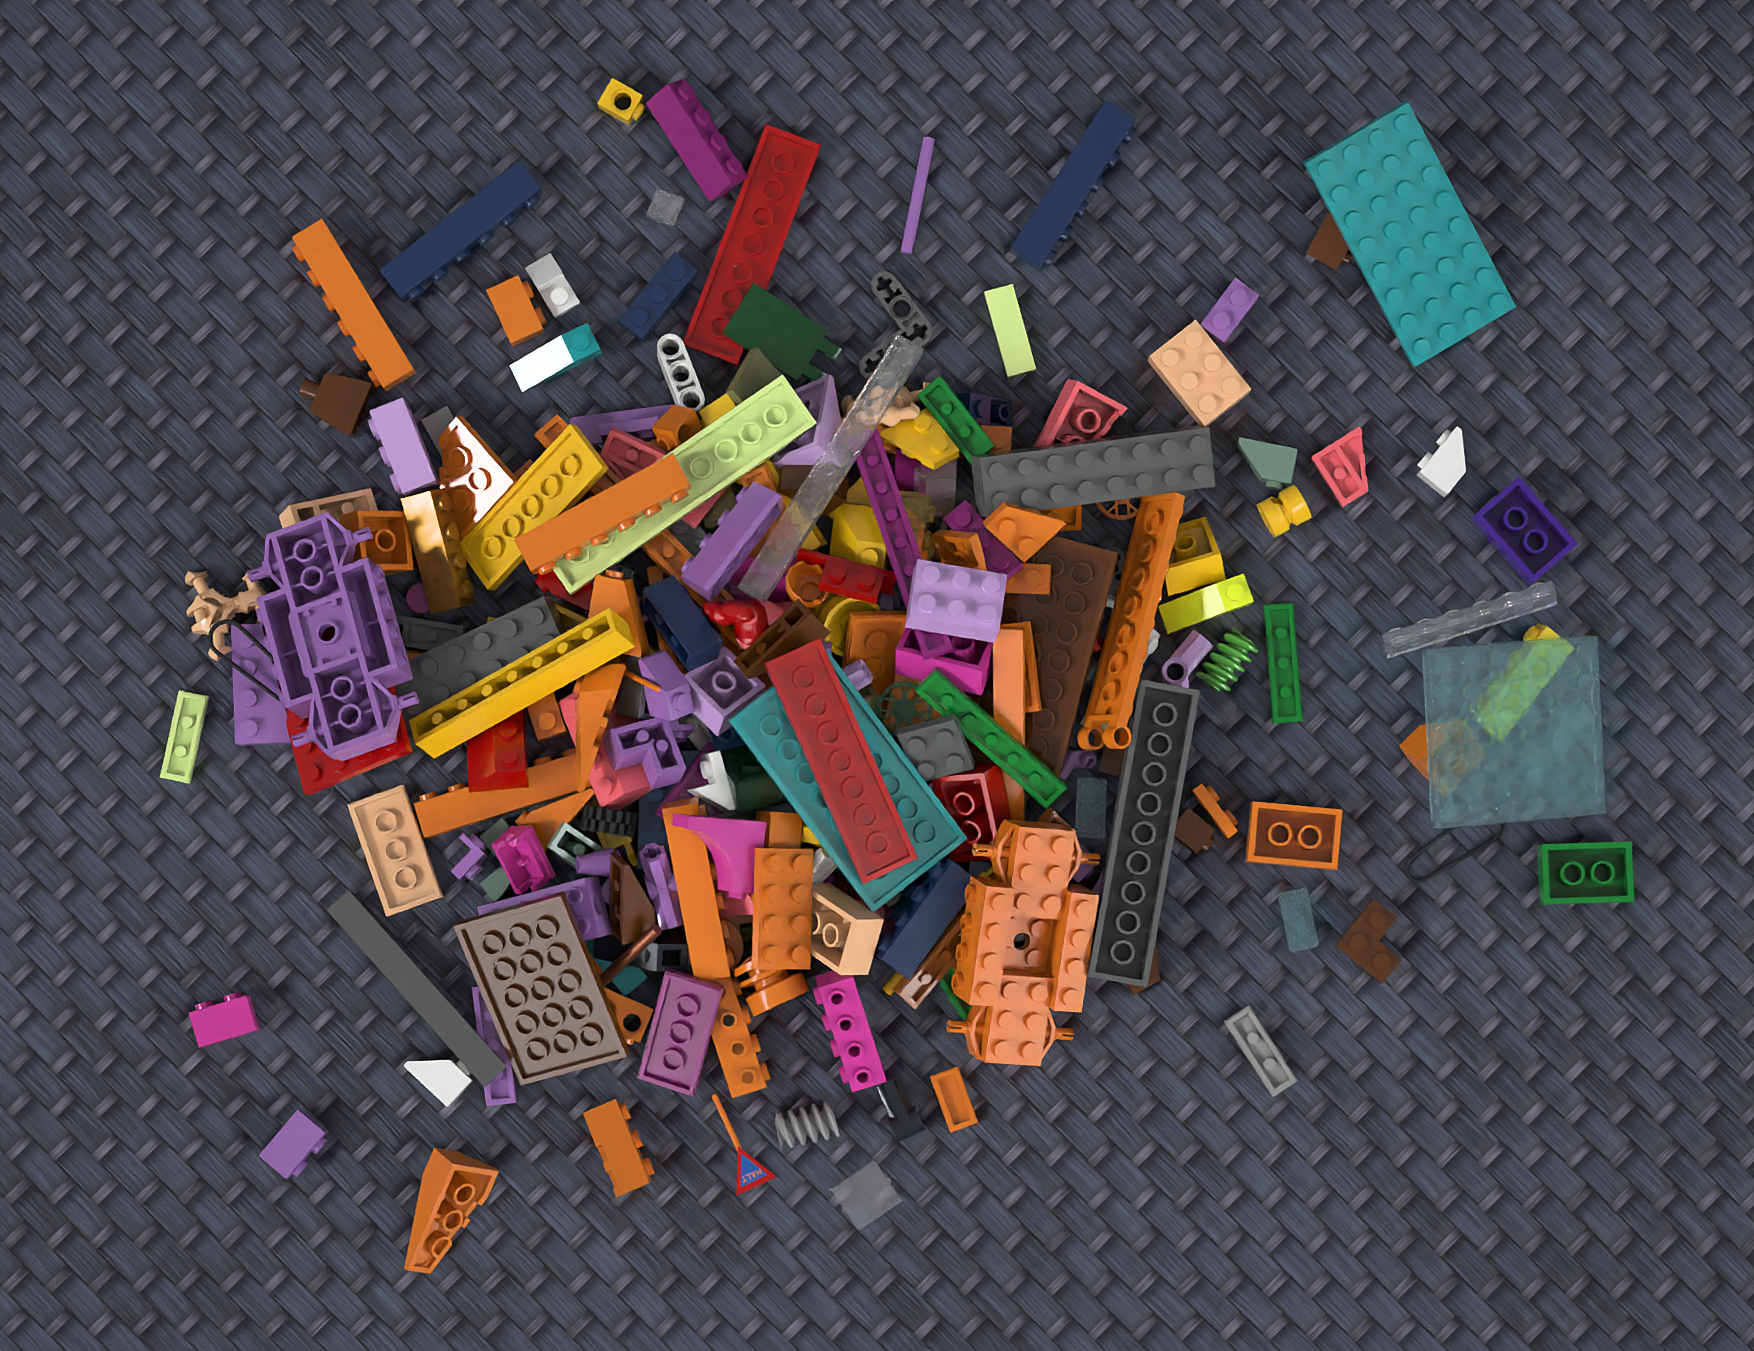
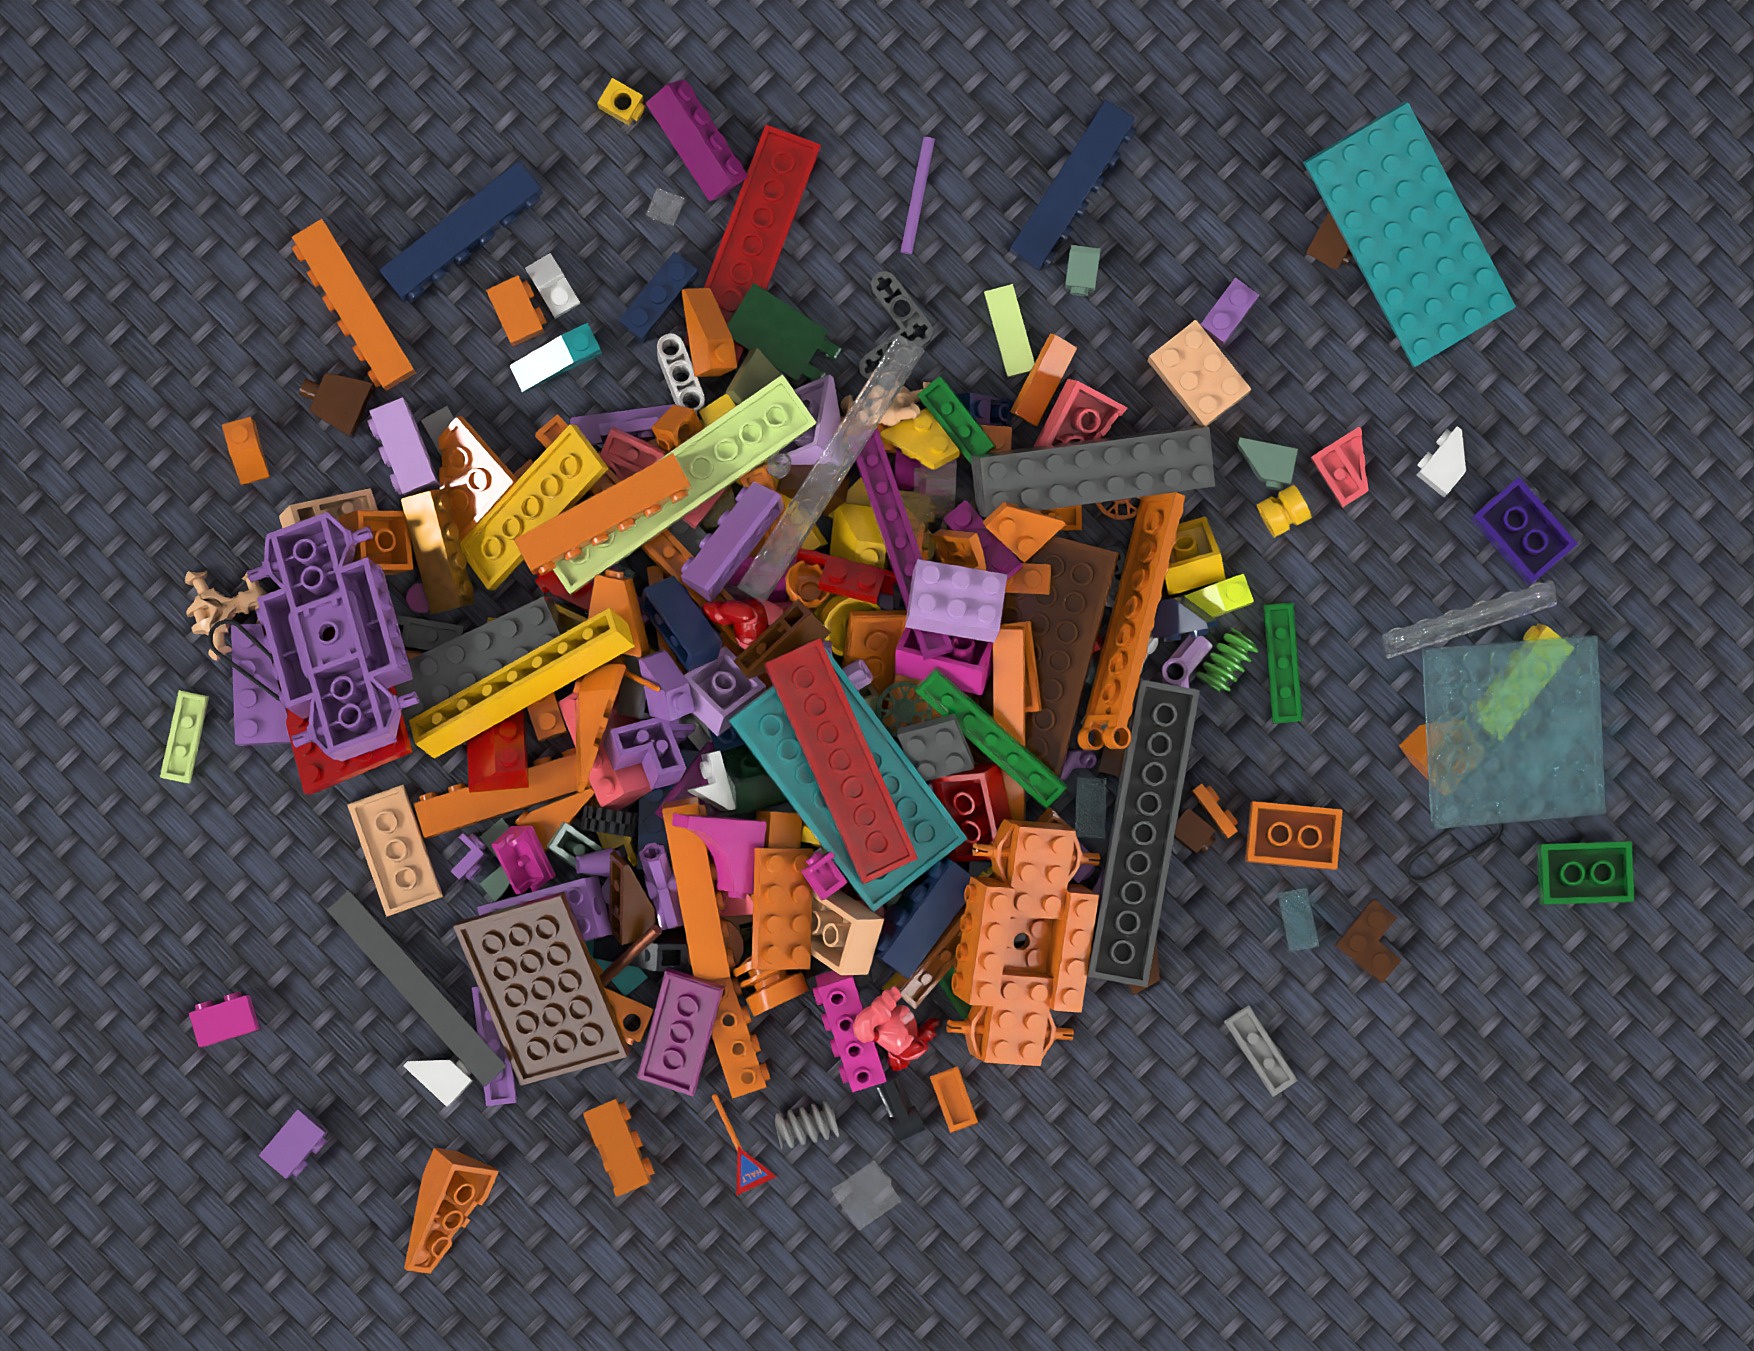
none -> orange slope [222,417,270,485]
none -> orange slope [681,288,737,377]
none -> clear hinge [767,452,791,479]
none -> dark pink bracket [801,851,848,901]
none -> coral hair [853,986,939,1071]
none -> orange tile [1010,333,1077,427]
none -> sand green slope [1065,245,1101,296]
none -> dark blue slope [1151,596,1218,642]

